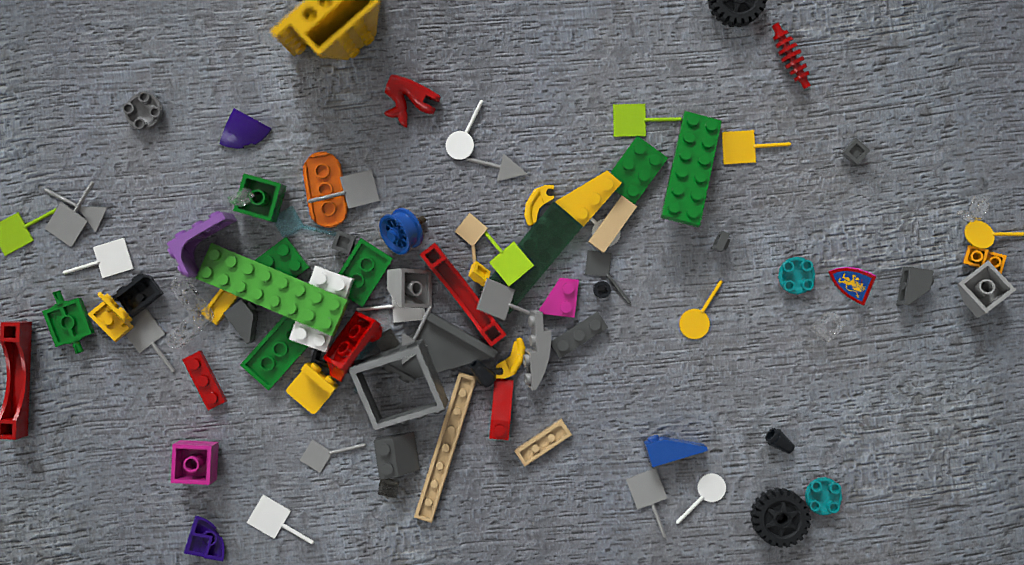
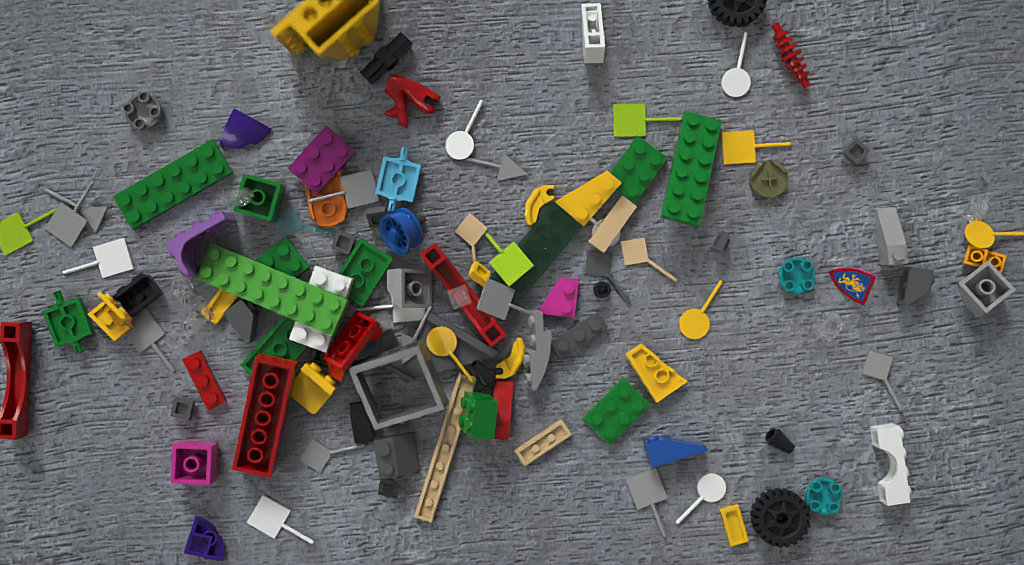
none -> green plate [113,139,234,230]
none -> dark grey plate [170,397,196,420]
none -> red brick [232,353,298,478]
none -> magenta plate [288,125,356,195]
none -> black slope [349,401,374,443]
none -> black piece [360,32,413,85]
none -> dark grey plate [366,206,387,229]
none -> medium azure plate [375,147,422,212]
none -> yellow piece [427,326,474,383]
none -> clear plate [447,284,472,309]
none -> green brick [458,391,498,440]
none -> white slope [581,3,605,64]
none -> green plate [583,377,650,445]
none -> tan piece [621,237,677,282]
none -> yellow wing [624,344,688,403]
none -> yellow tile [719,504,749,547]
none -> white piece [721,32,751,97]
none -> olive tile [749,160,788,199]
none -> light grey piece [862,351,903,411]
none -> white arch [870,423,912,506]
none -> light grey slope [875,207,908,265]

